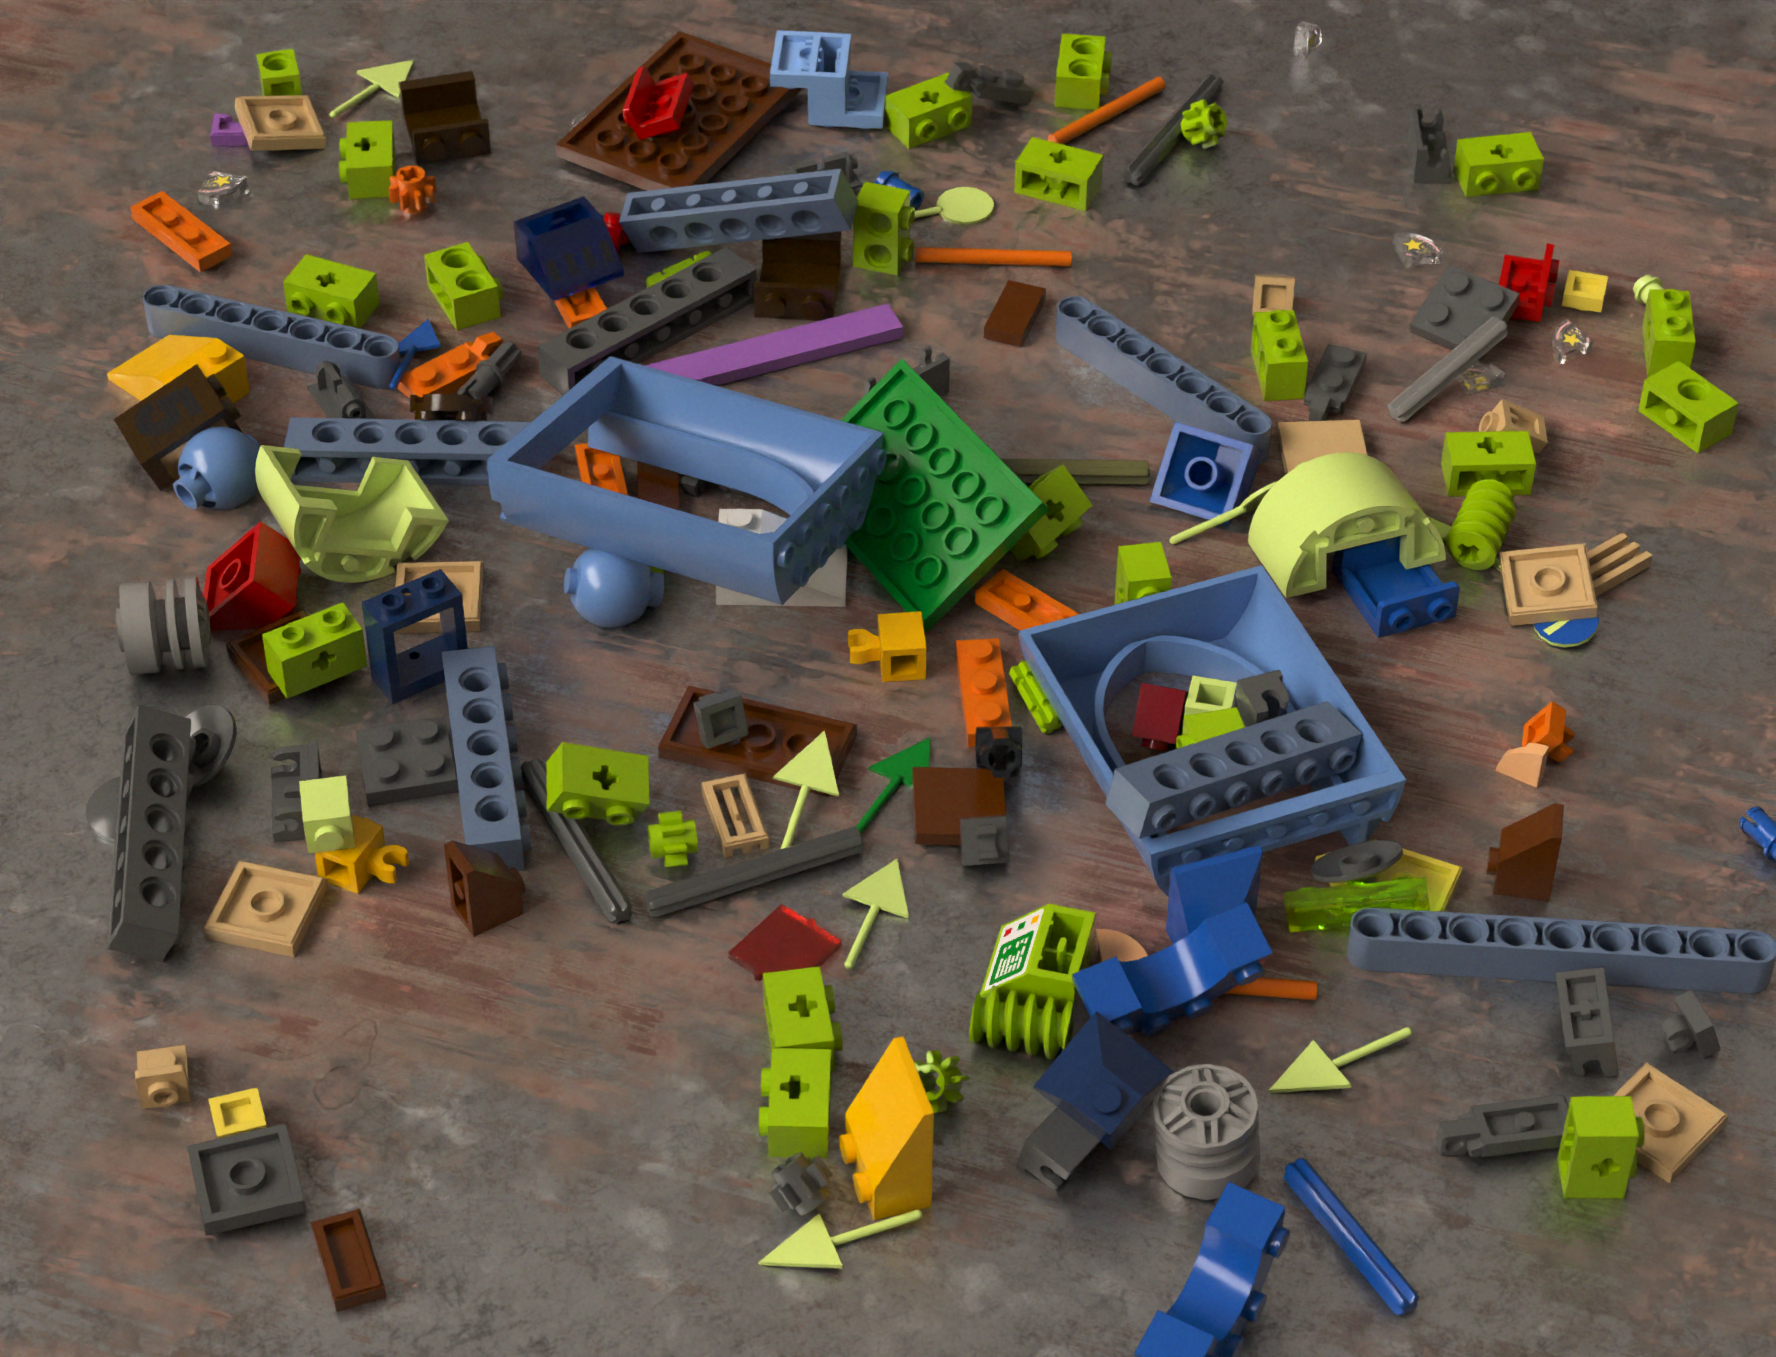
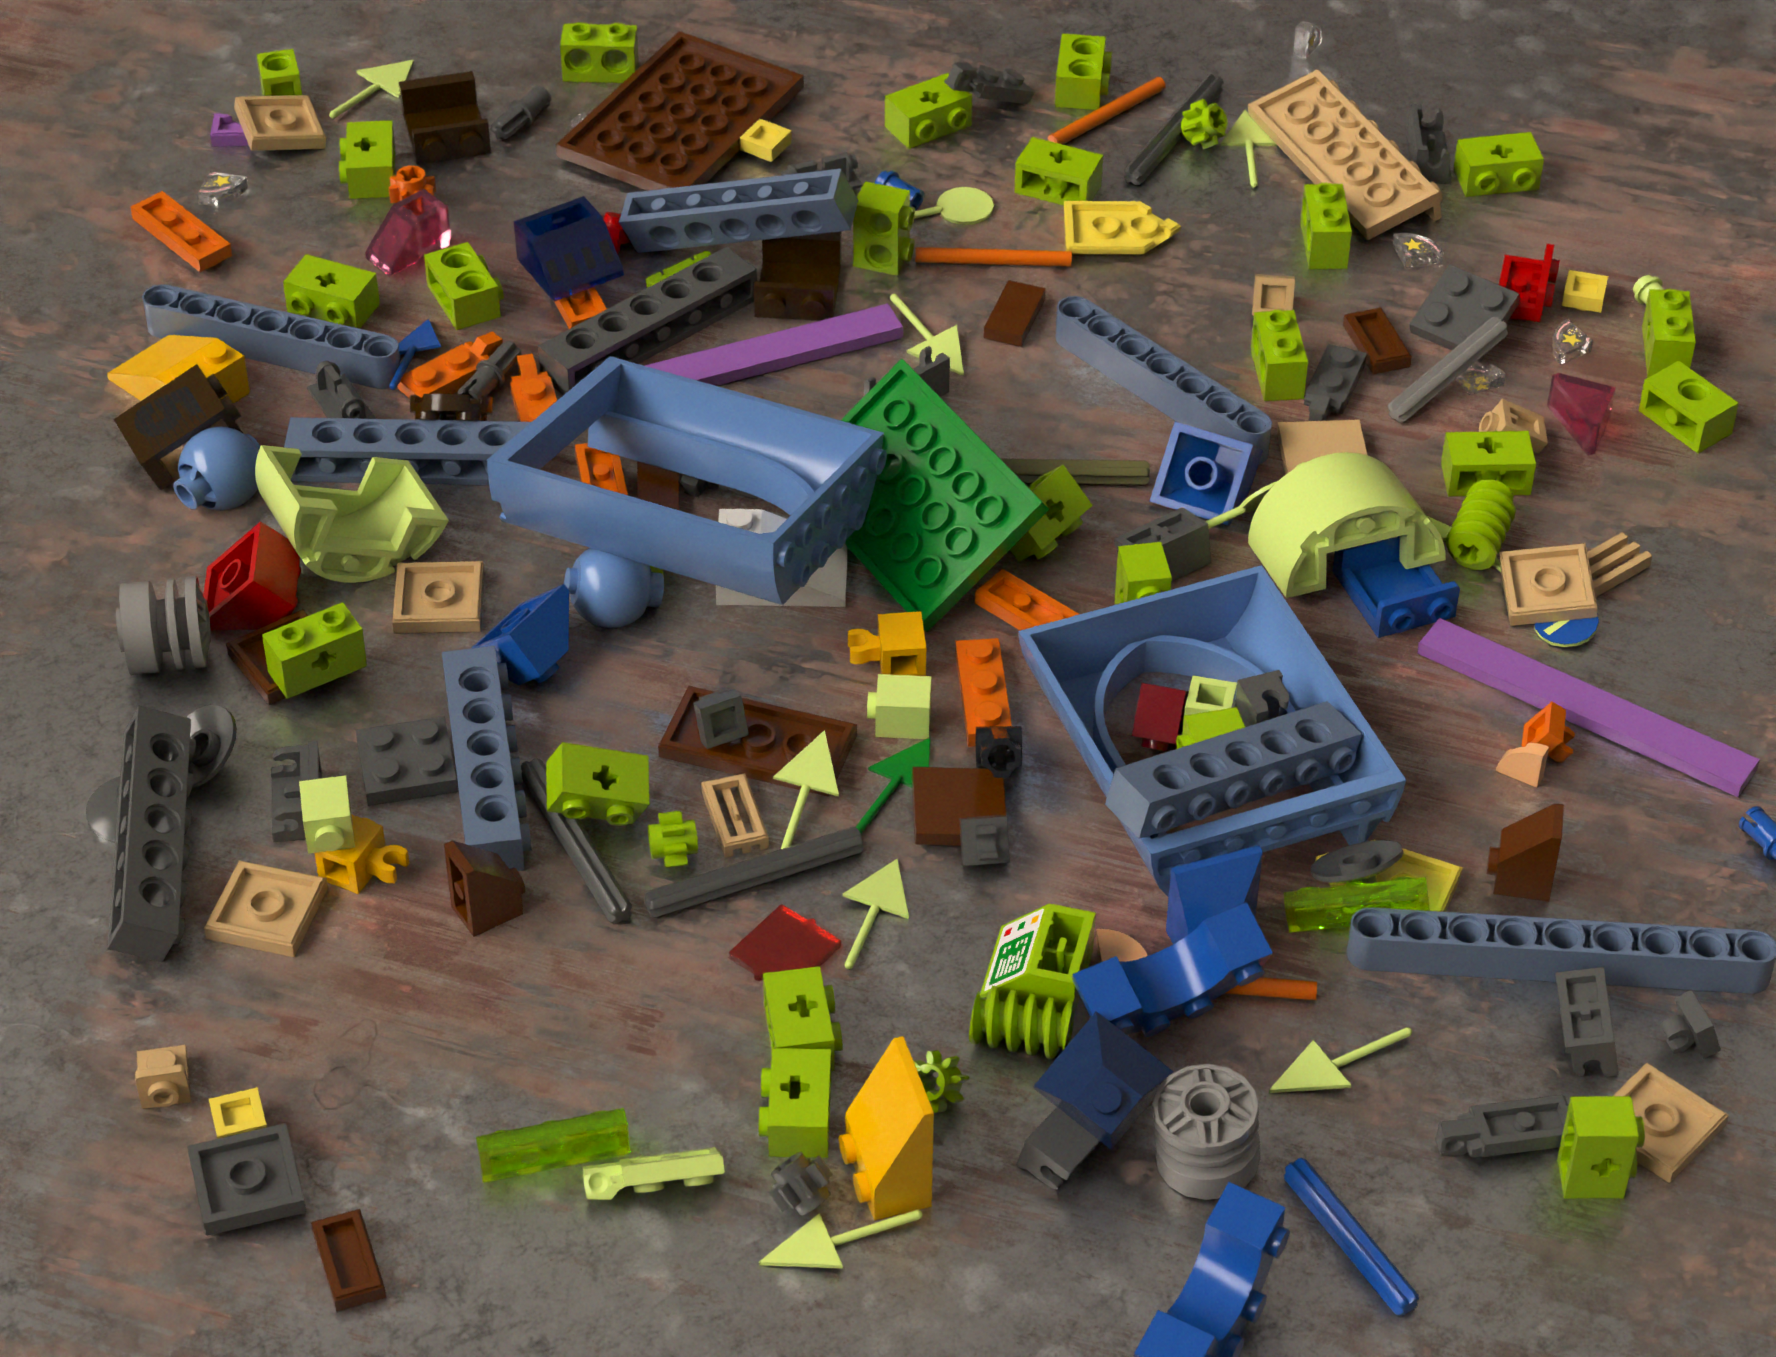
dark blue window [362,569,468,704] -> none
red bracket [623,66,694,140] -> none
light blue bracket [770,30,888,129] -> none
lime axle [1009,661,1062,734] -> none
none -> clear pink slope [365,189,452,276]
none -> blue slope [472,584,569,686]
none -> clear neon green plate [476,1108,630,1183]
none -> dark grey axle [491,86,552,140]
none -> orange hinge [510,353,557,422]
none -> lime brick [560,22,639,83]
none -> yellowish green hinge [583,1147,725,1200]
none -> light yellow plate [740,119,792,162]
none -> yellowish green brick [867,674,932,739]
none -> yellowish green piece [890,294,964,376]
none -> light yellow tile [1064,201,1181,255]
none -> dark grey hinge [1114,507,1211,581]
none -> yellowish green piece [1221,110,1277,188]
none -> tan bracket [1248,69,1443,240]
none -> lime brick [1300,183,1352,269]
none -> reddish brown tile [1343,308,1412,375]
none -> medium lavender tile [1417,618,1760,797]
none -> clear pink slope [1547,373,1616,456]

